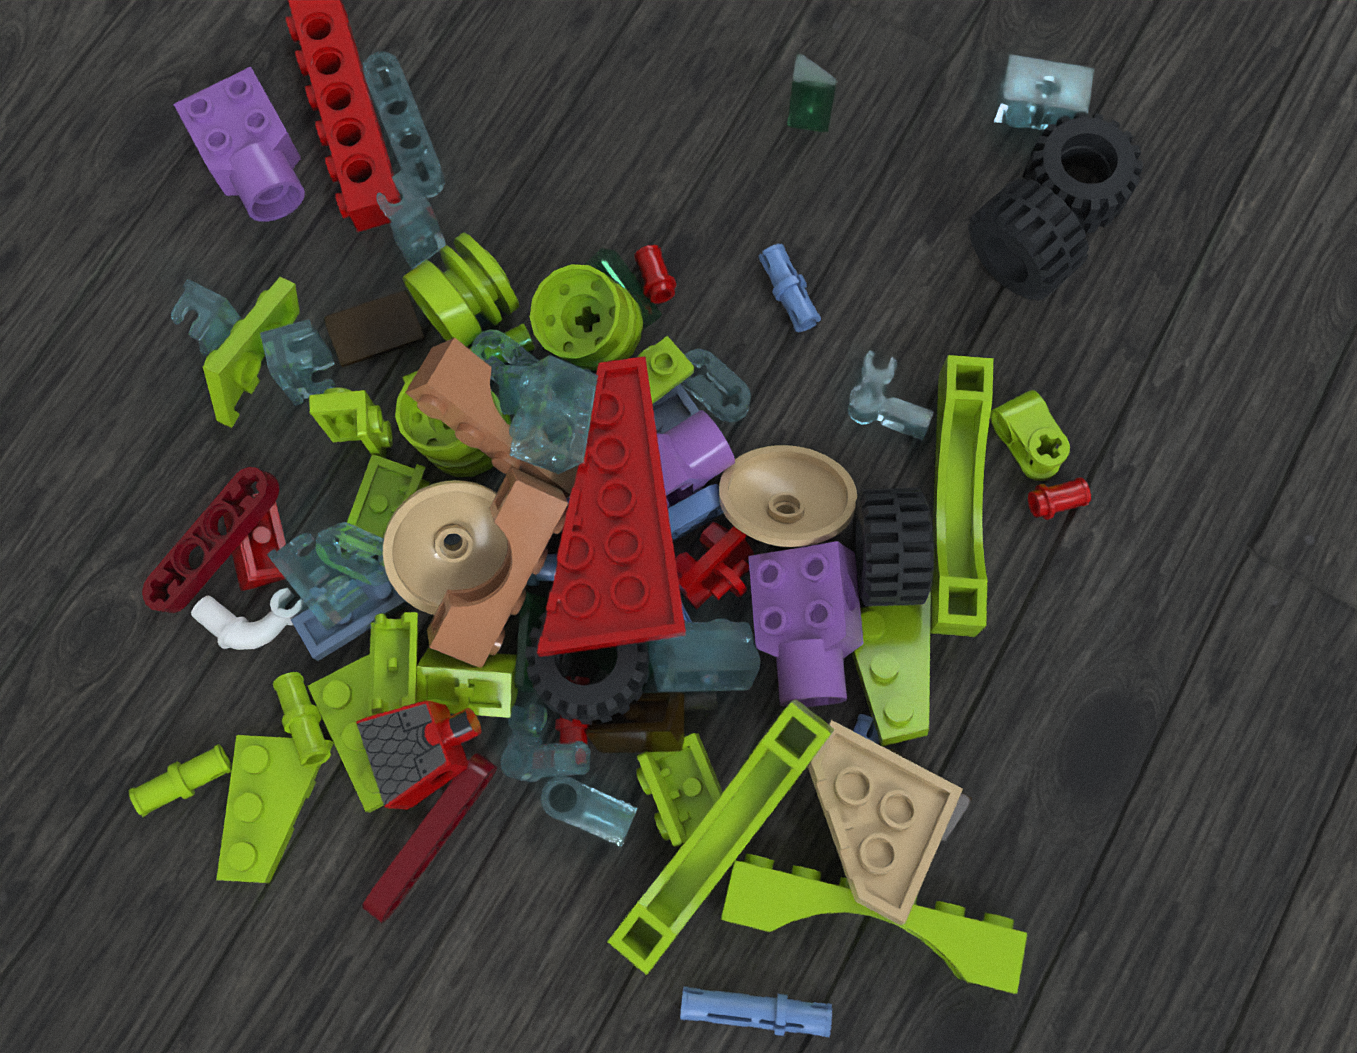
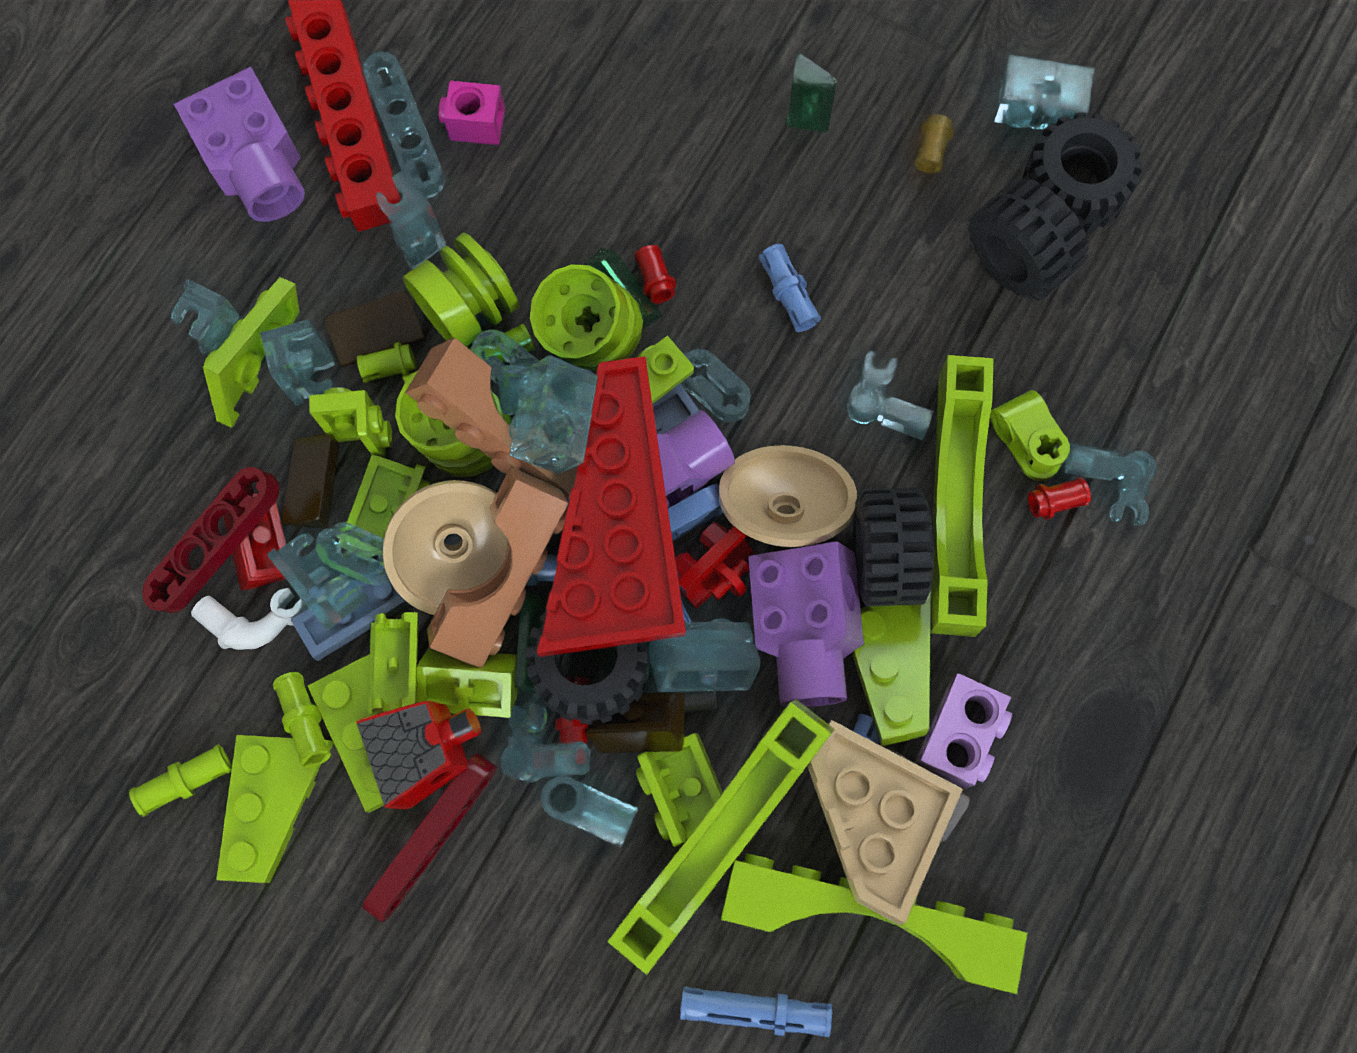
none -> dark brown slope [282,434,340,529]
none -> lime pin [357,342,416,383]
none -> dark pink brick [439,81,505,145]
none -> clear yellow pin [915,114,954,173]
none -> lavender brick [915,673,1012,789]
none -> clear light blue bar [1064,443,1157,527]

